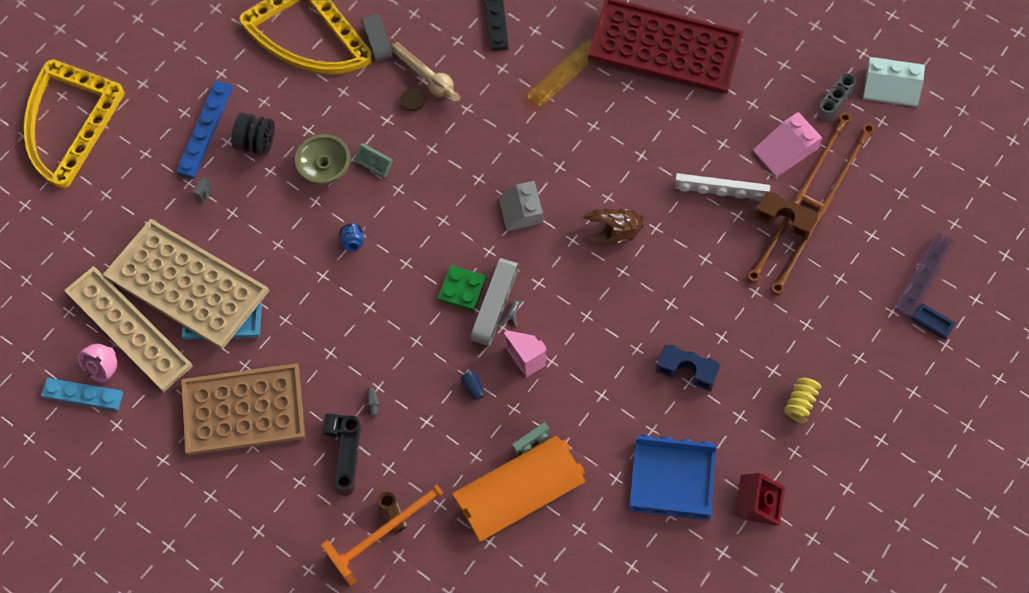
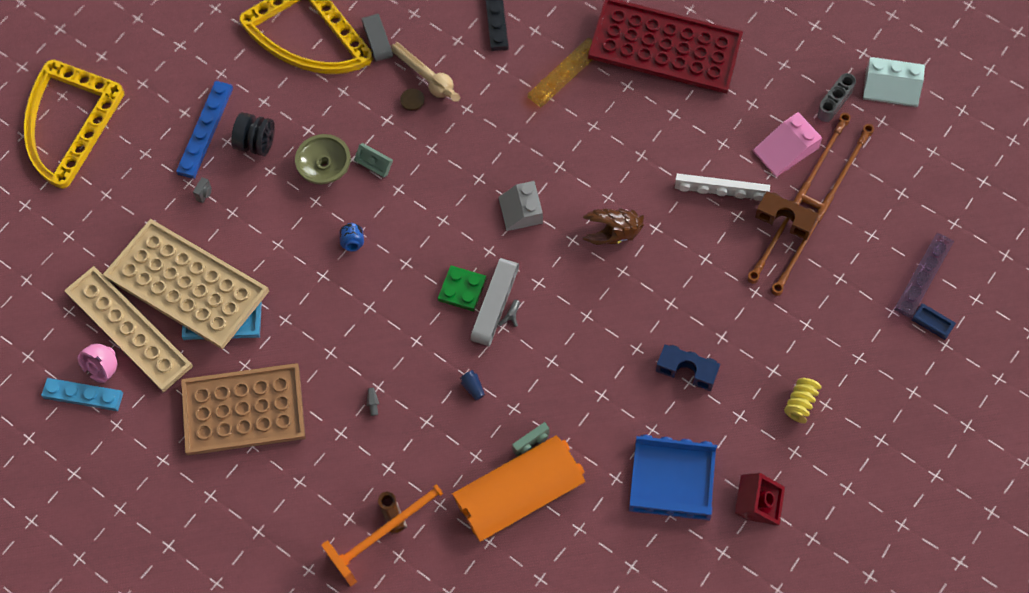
black piece [322,414,362,496] -> none
bright pink slope [504,331,547,377] -> none

